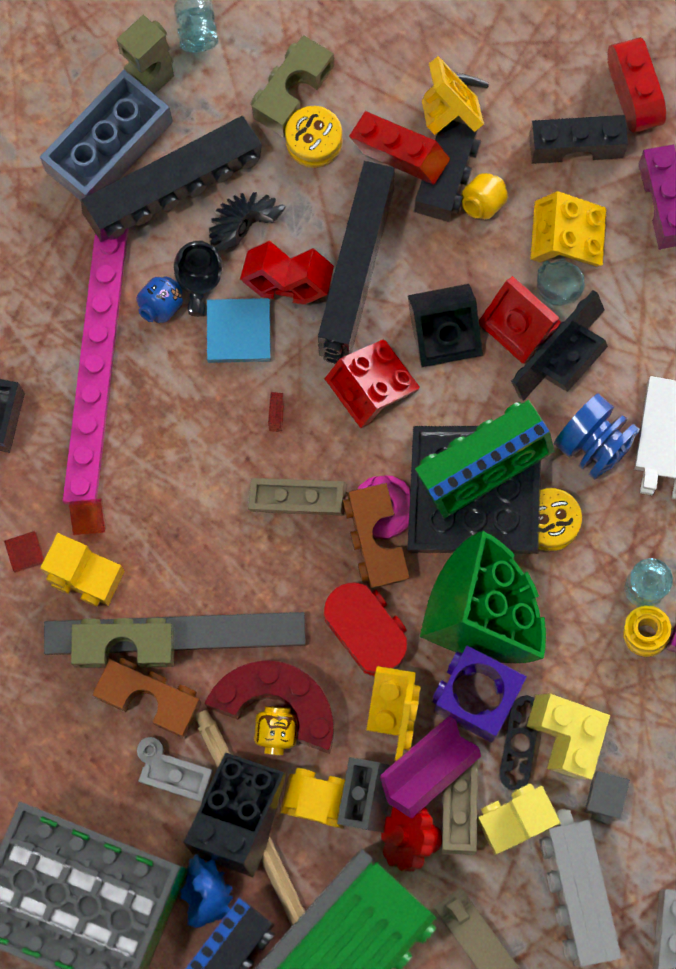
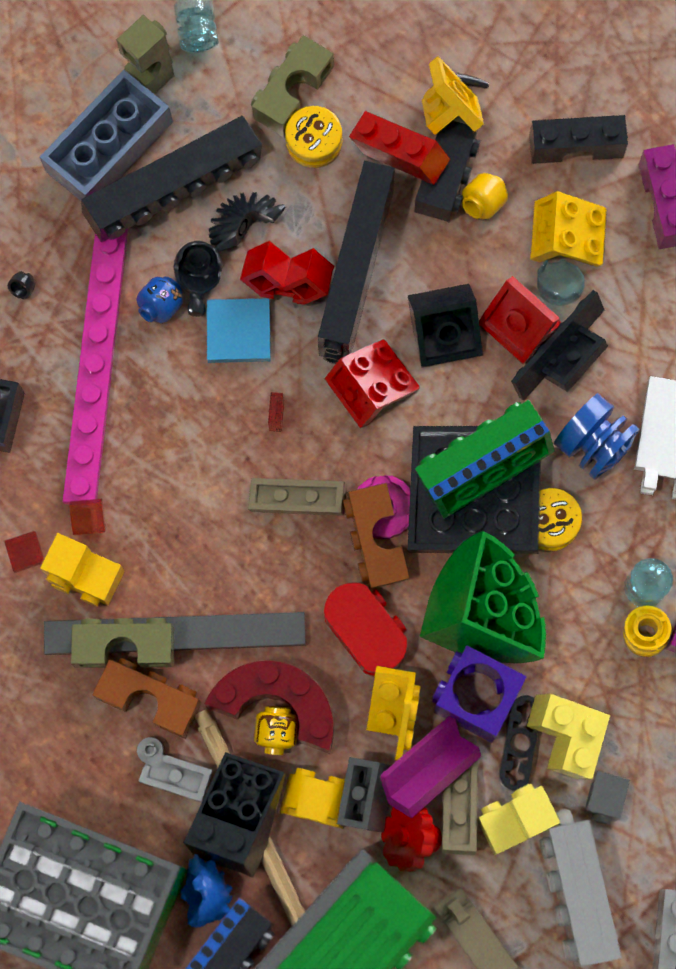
red brick [607,37,666,133] -> none
none -> black hinge [7,271,35,299]

